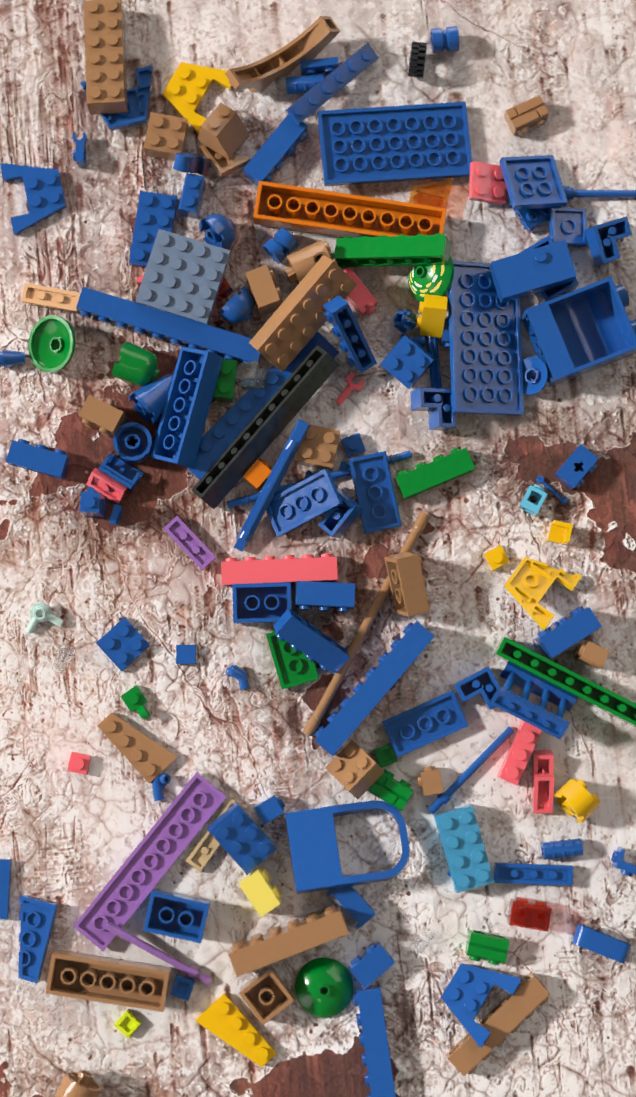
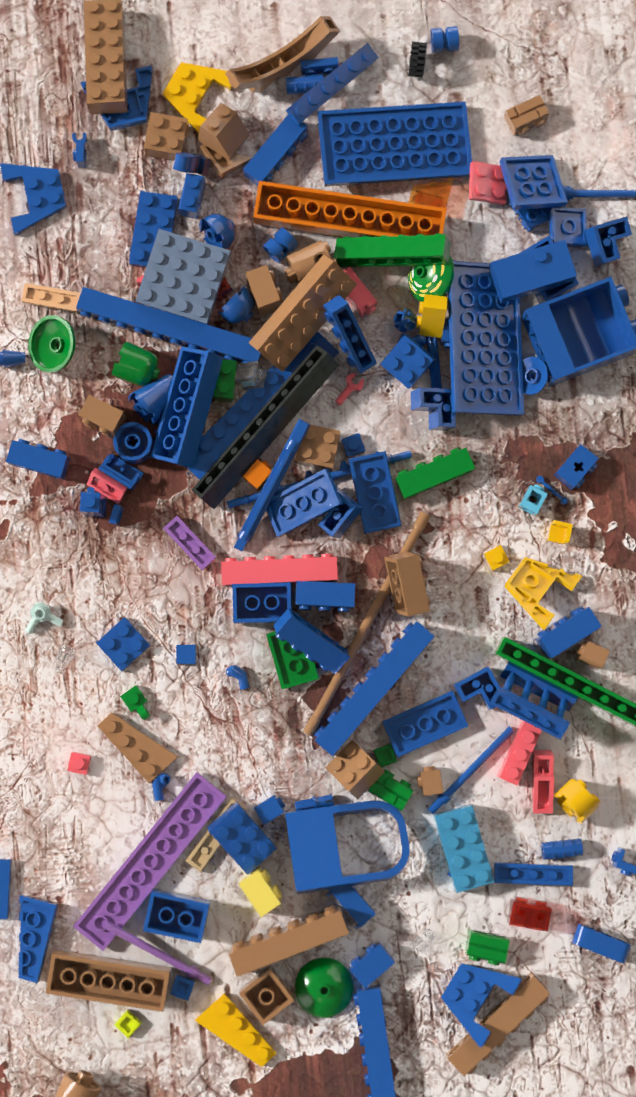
none -> blue axle [295,794,334,811]

